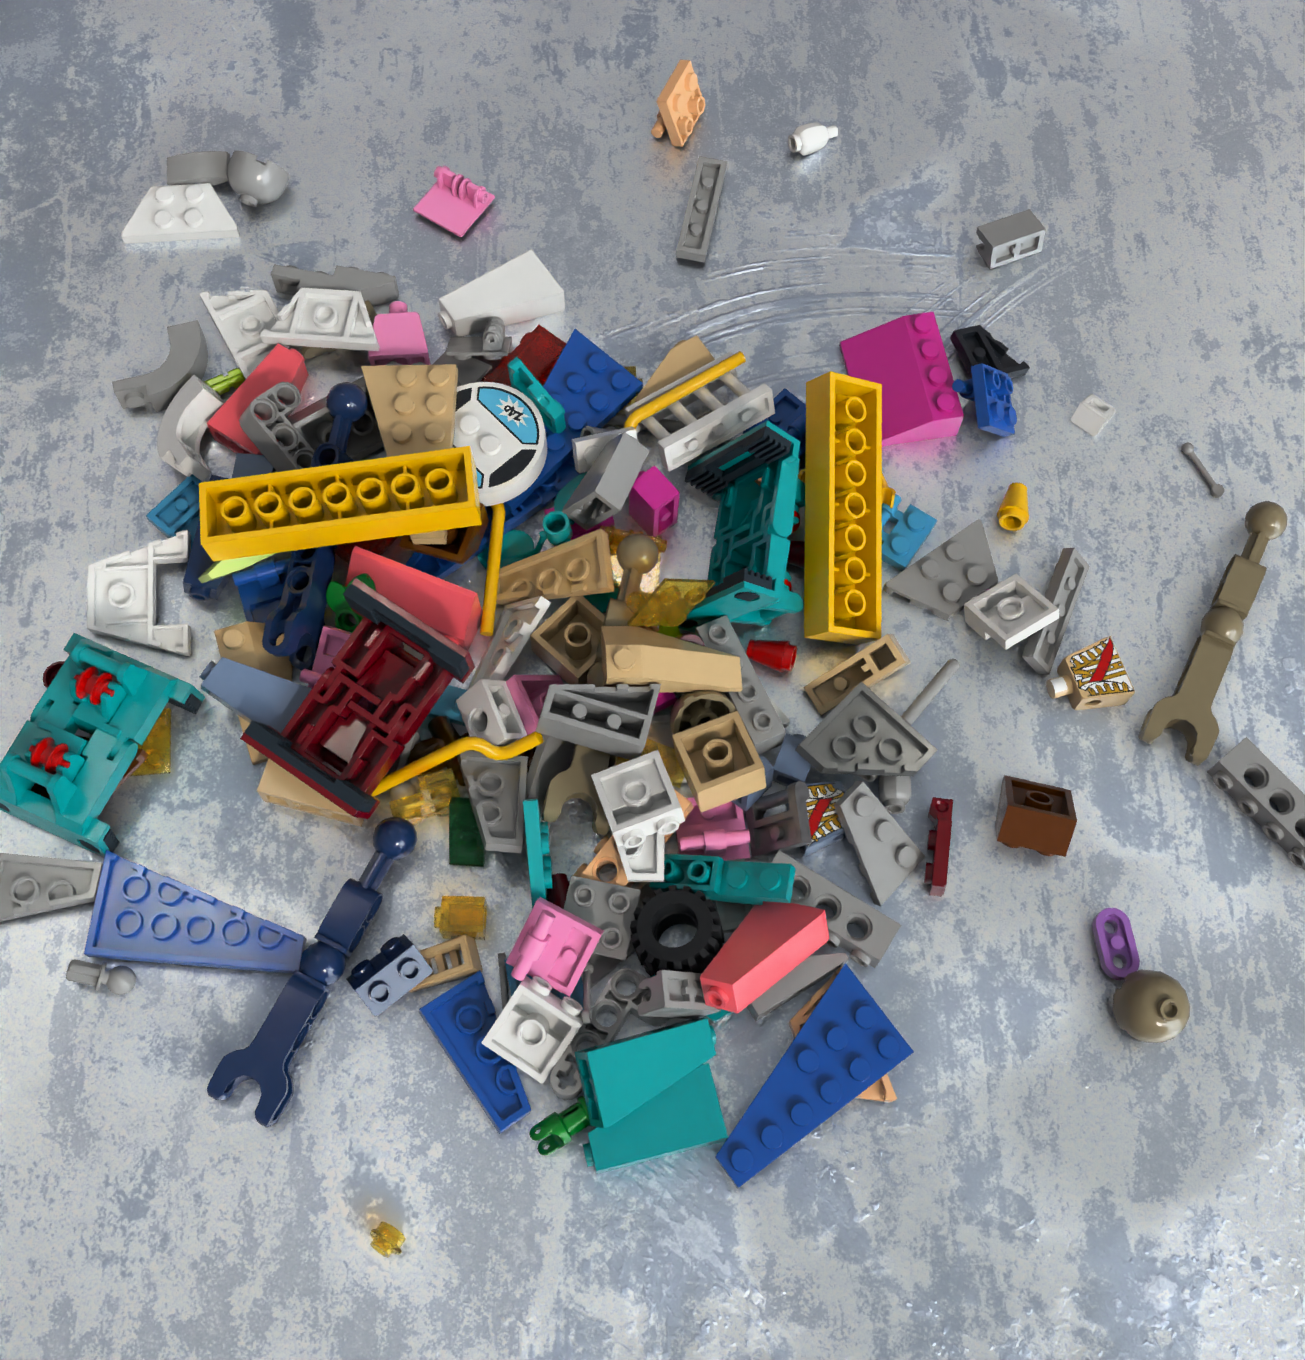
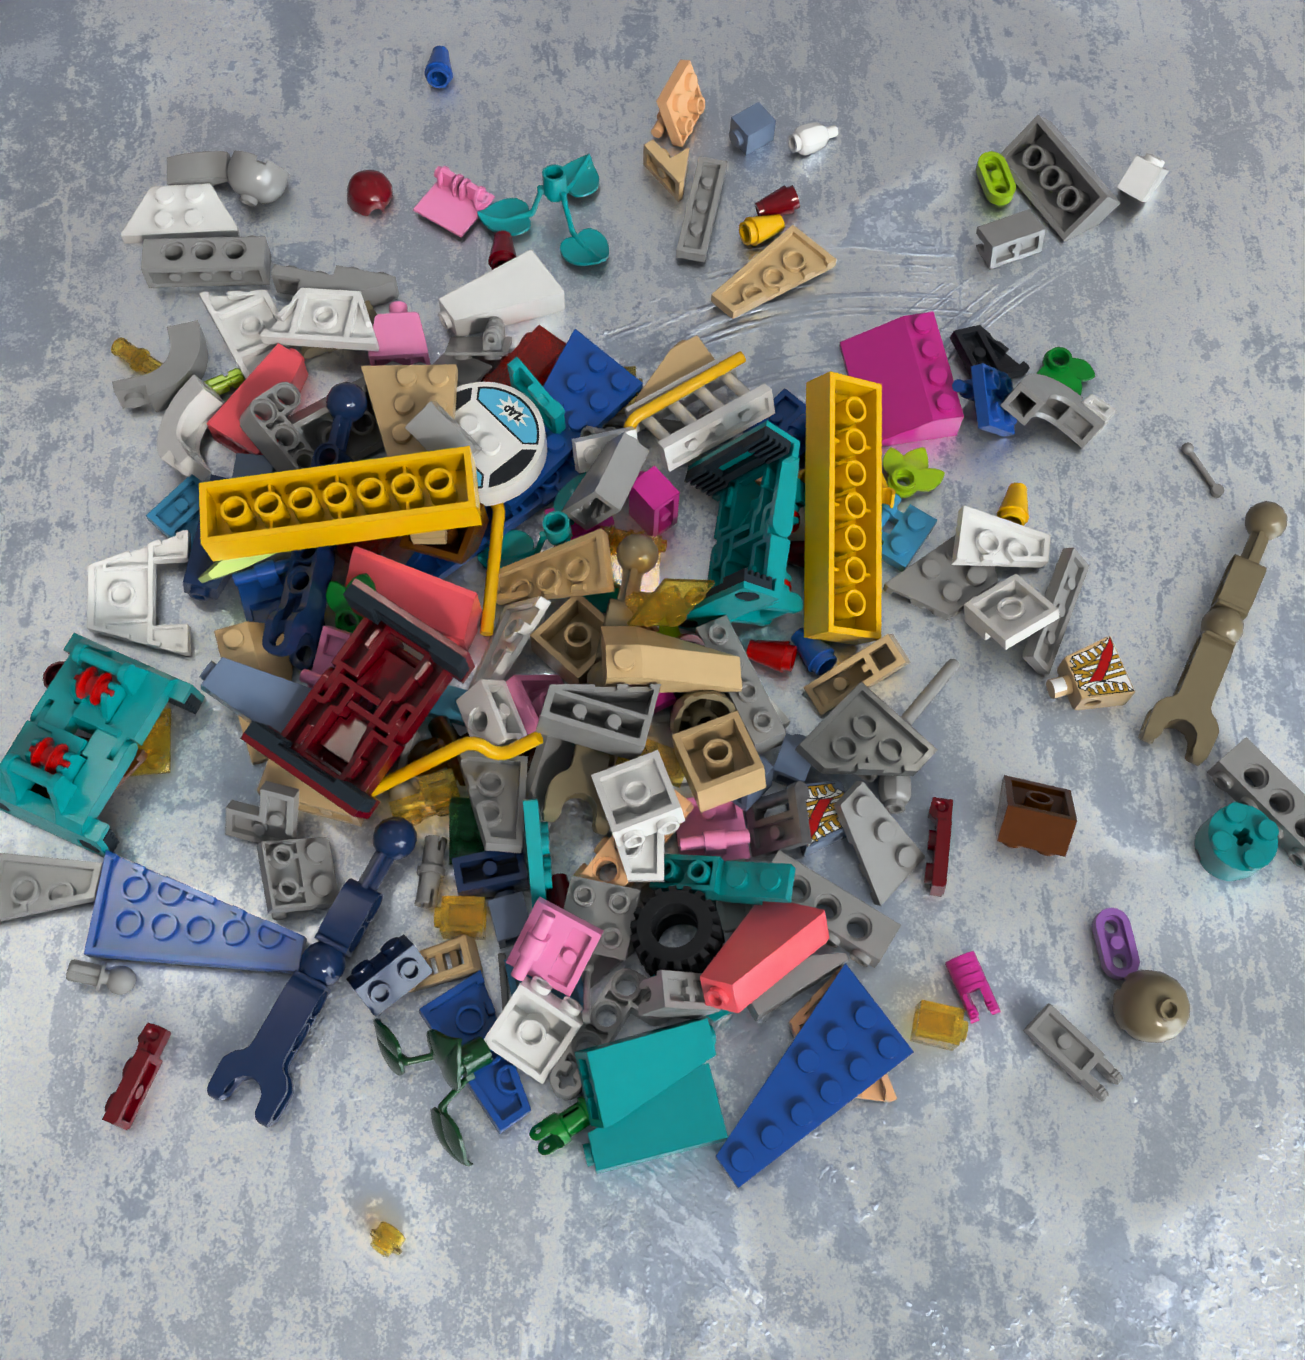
none -> dark red hinge [102,1023,171,1130]
none -> clear yellow axle [111,337,163,374]
none -> light grey brick [141,235,271,288]
none -> light grey plate [225,781,299,843]
none -> light grey plate [257,837,339,920]
none -> dark red hair [347,170,393,216]
none -> dark green plant [373,1018,493,1167]
none -> light grey hinge [405,401,482,457]
none -> light grey pin [414,835,447,909]
none -> blue cone [424,46,453,88]
none -> dark blue brick [451,848,530,903]
none -> teal plant [477,154,609,266]
none -> dark red cone [488,231,517,270]
none -> sand blue brick [488,890,529,949]
none -> tan slope [643,139,689,202]
none -> tan wing [711,225,837,319]
none -> sand blue brick [729,102,776,156]
none -> yellow cone [739,214,785,246]
none -> dark red cone [754,185,800,216]
none -> blue cone [791,627,837,676]
none -> lime plate [883,447,945,498]
none -> clear yellow brick [910,1000,968,1051]
none -> dark pink hinge [945,951,1001,1024]
none -> white wing [951,505,1051,568]
none -> lime plate [976,151,1016,205]
none -> light grey arch [1000,374,1105,448]
none -> light grey slope [1001,115,1121,241]
none -> light grey hinge [1023,1003,1123,1101]
none -> green plate [1037,347,1095,396]
none -> white slope [1117,153,1169,202]
none -> teal brick [1194,802,1279,881]

